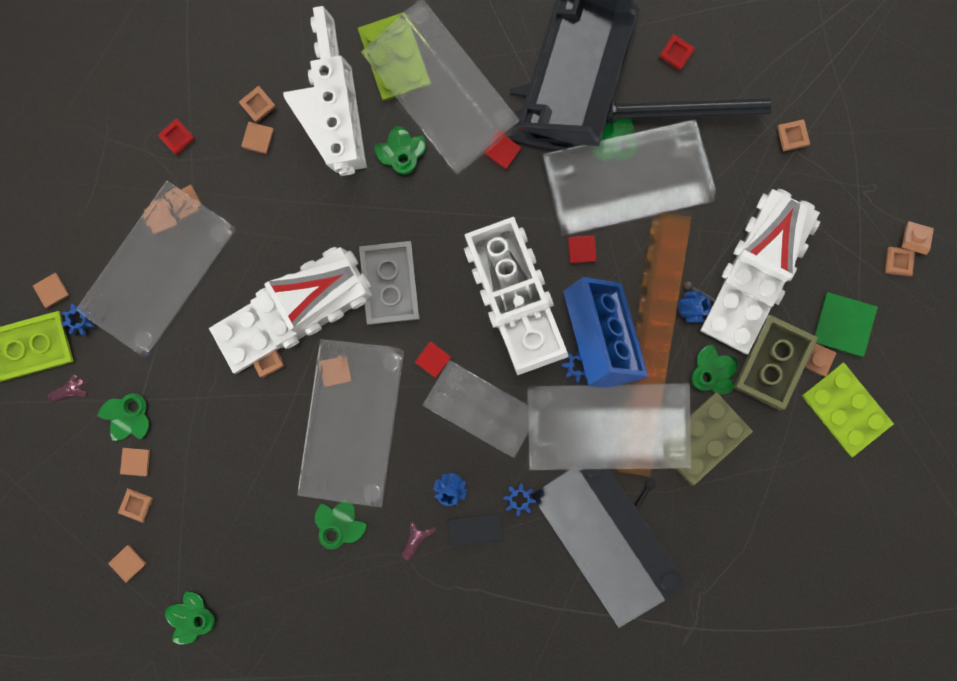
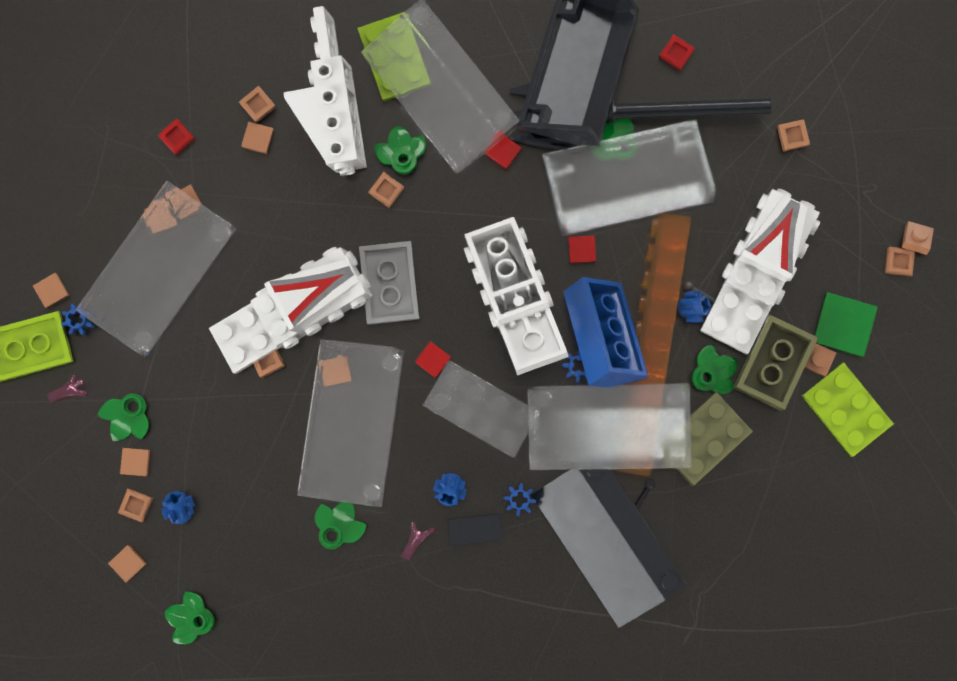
none -> blue gear [161,491,195,524]
none -> nougat tile [368,172,405,209]

